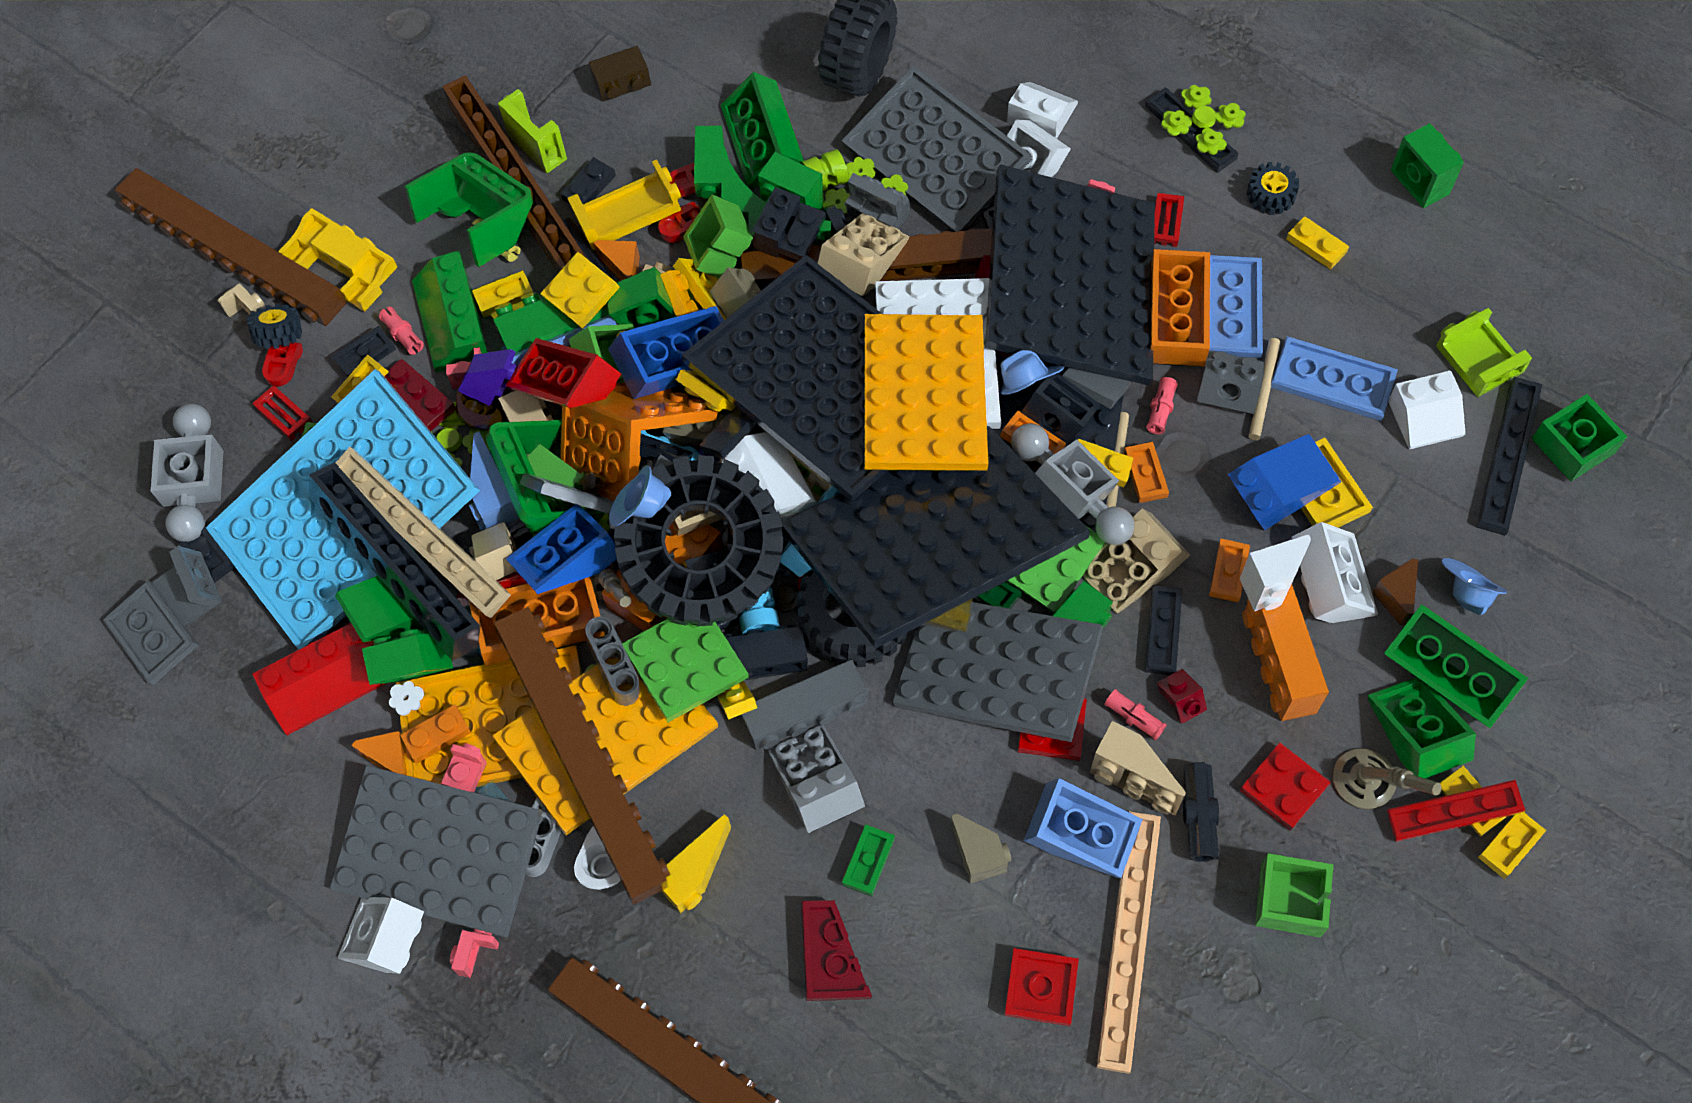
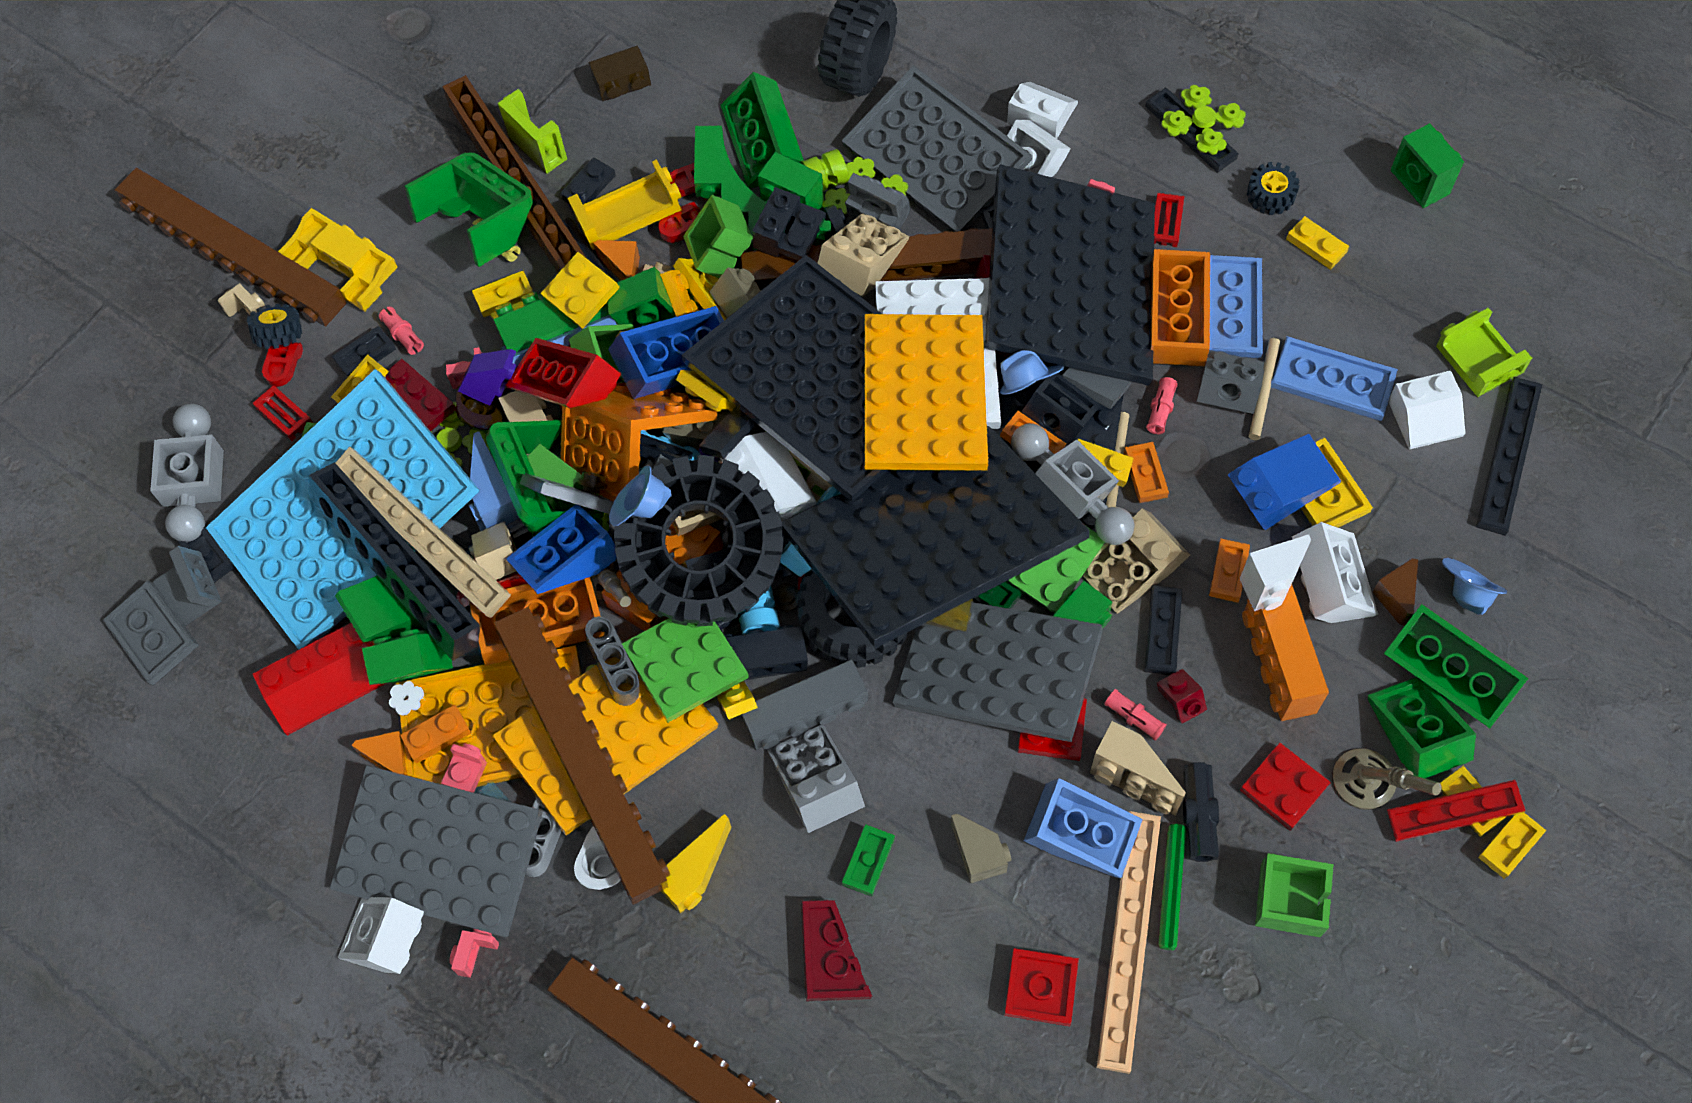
green slope [412,251,488,373] -> none
green brick [1531,394,1627,482] -> none
none -> green axle [1158,824,1186,950]

